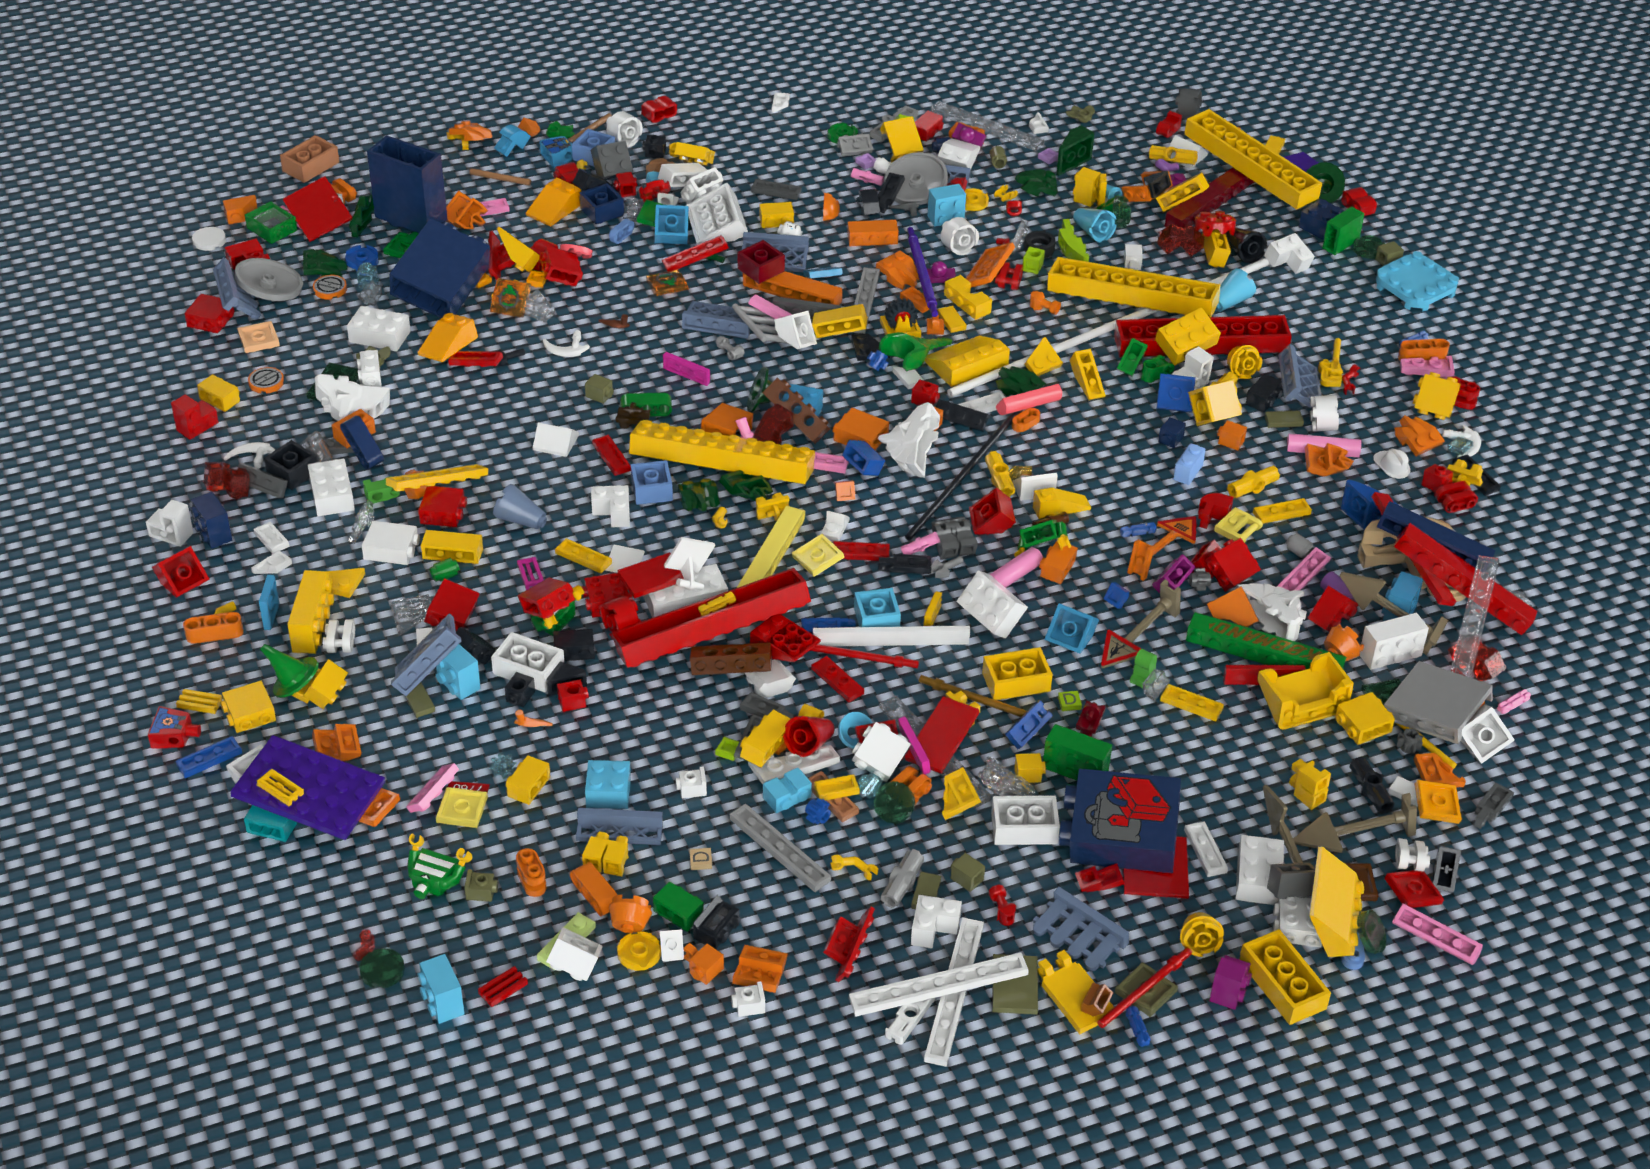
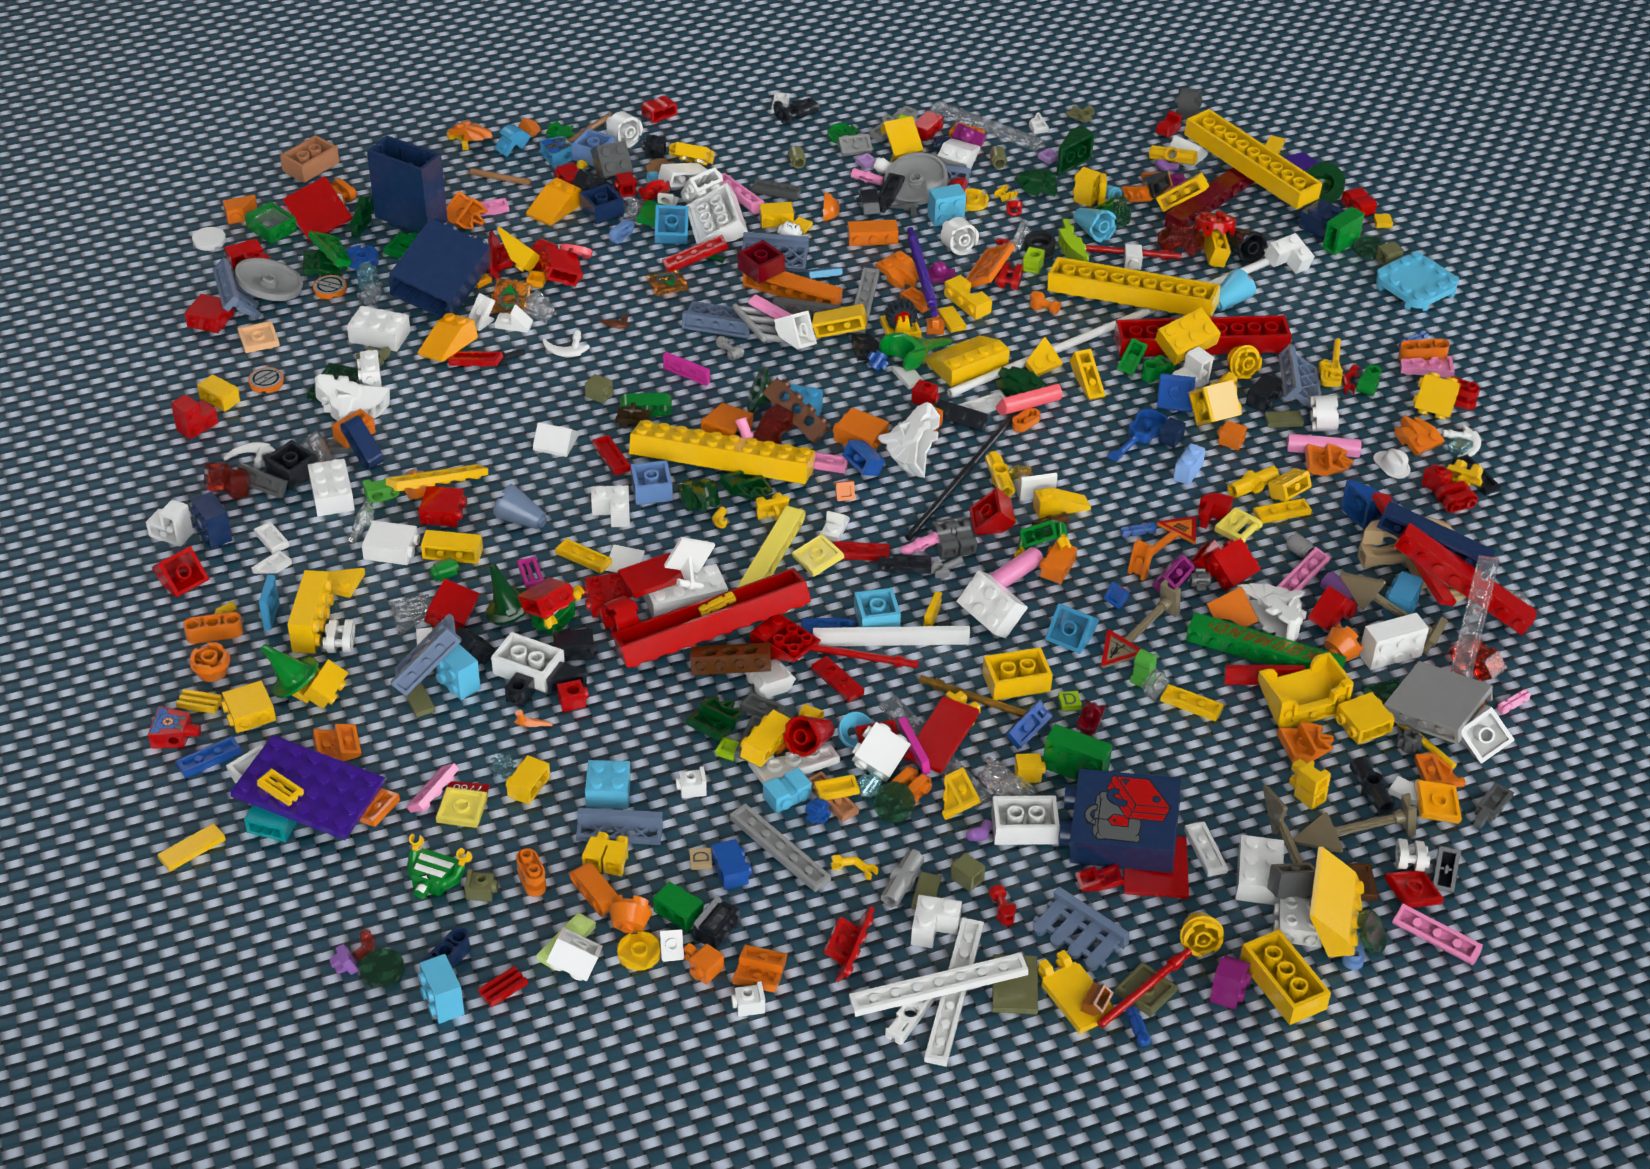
none -> yellow tile [157,823,226,872]
none -> orange cone [190,642,230,682]
none -> green wing [308,231,352,268]
none -> medium lavender tile [329,943,359,975]
none -> dark blue beam [422,927,471,969]
none -> white slope [468,293,495,331]
none -> dark green piece [486,564,528,625]
none -> white slope [495,305,533,333]
none -> dark green plate [686,696,742,741]
none -> blue brick [712,839,752,890]
none -> bright pink brick [720,173,764,214]
none -> black piece [773,98,820,124]
none -> olive brick [788,146,806,169]
none -> yellow tile [793,217,813,234]
none -> medium lavender arm [966,819,992,842]
none -> red bar [1086,245,1182,260]
none -> blue piece [1107,409,1168,461]
none -> yellow brick [1268,468,1312,502]
none -> orange plate [1276,723,1334,763]
none -> green piece [1356,365,1382,396]
none -> yellow tile [1373,214,1393,228]

